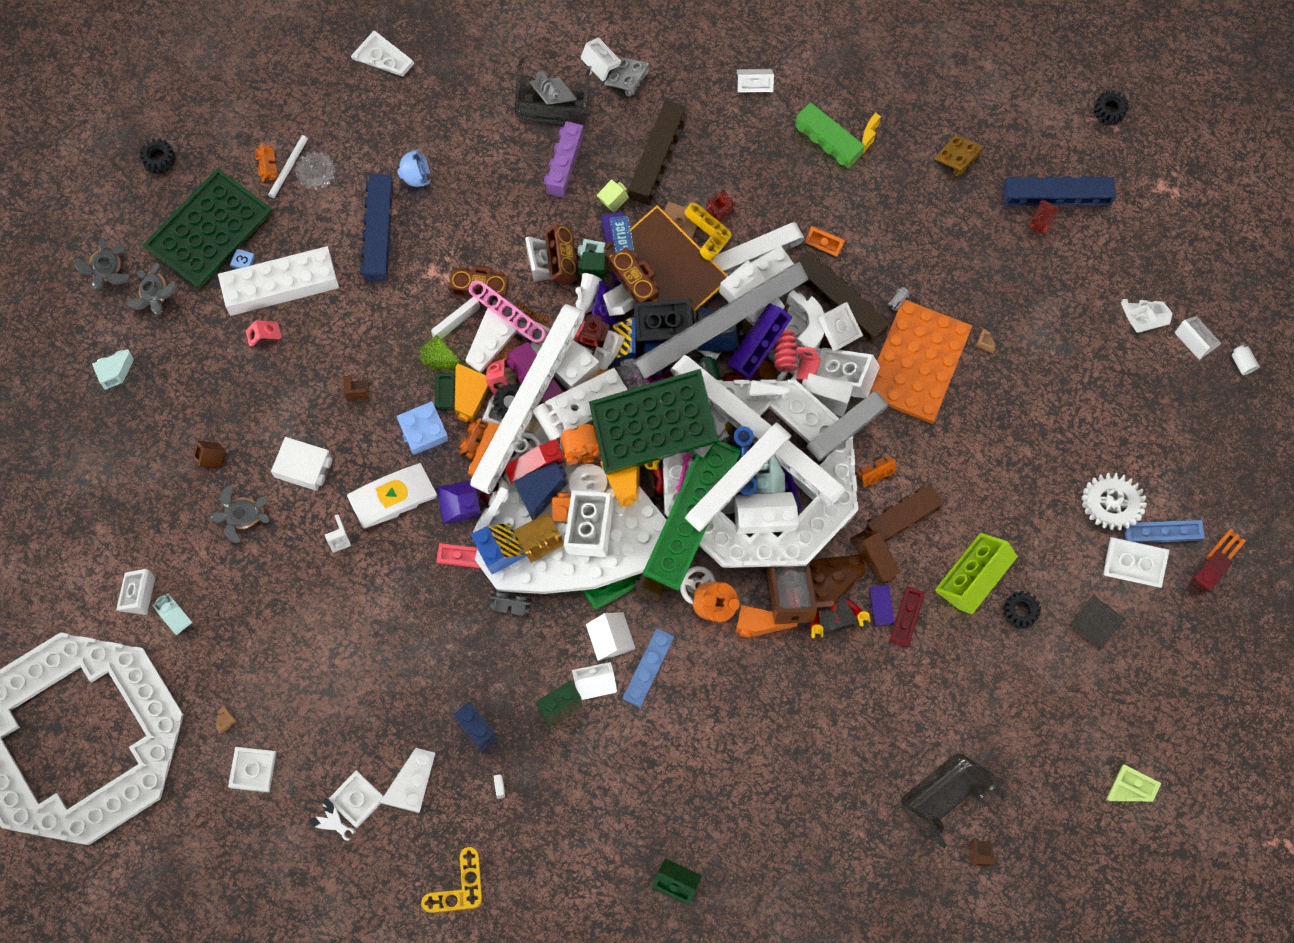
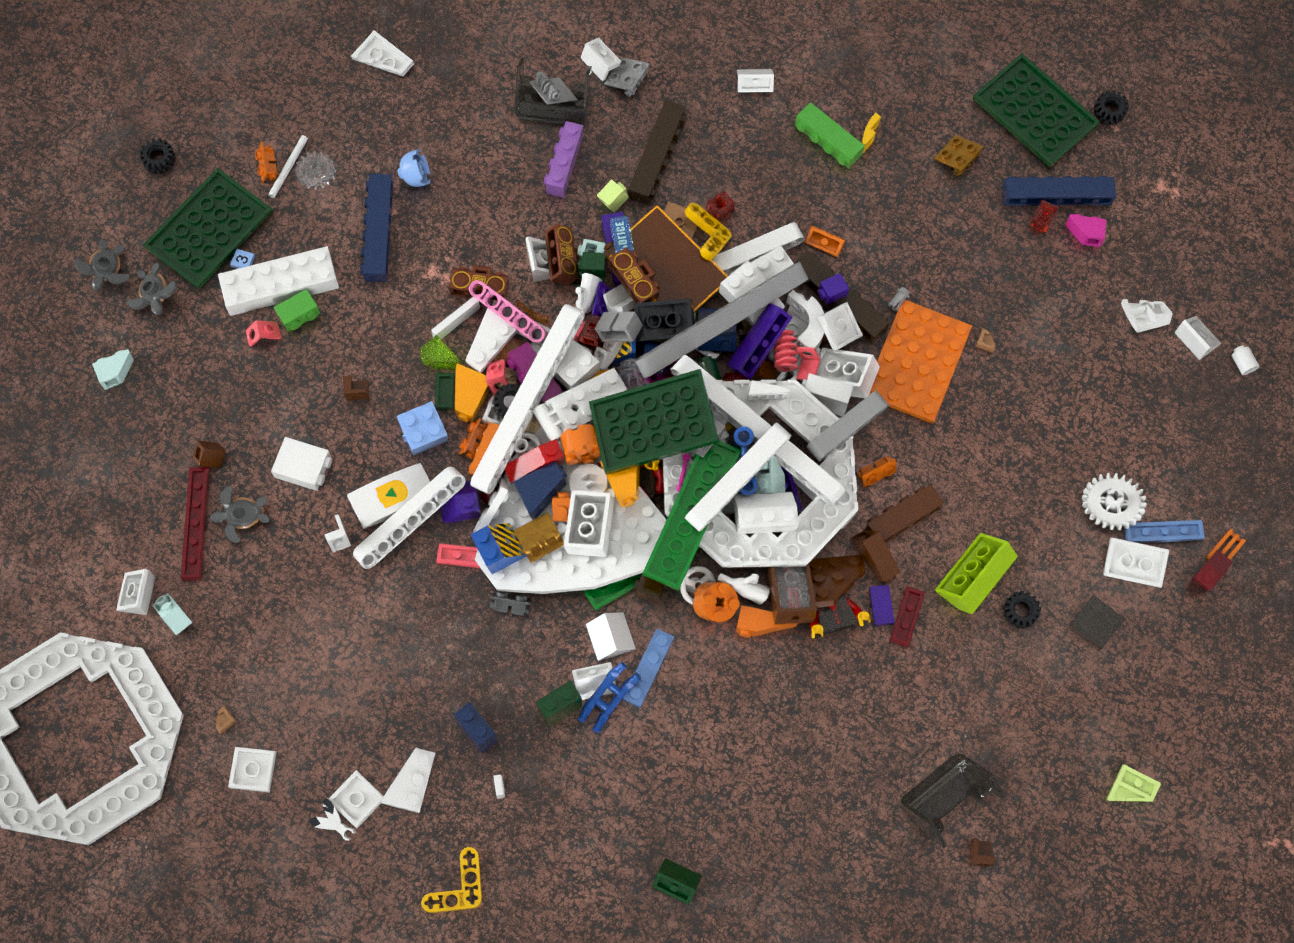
none -> dark red tile [180,467,210,580]
none -> bright green brick [274,289,320,332]
none -> white beam [353,467,465,569]
none -> blue piece [578,662,641,734]
none -> light grey piece [595,312,643,342]
none -> white piece [718,573,770,605]
none -> dark purple brick [818,273,849,305]
none -> dark green plate [972,53,1100,168]
none -> dark pink slope [1065,214,1106,247]

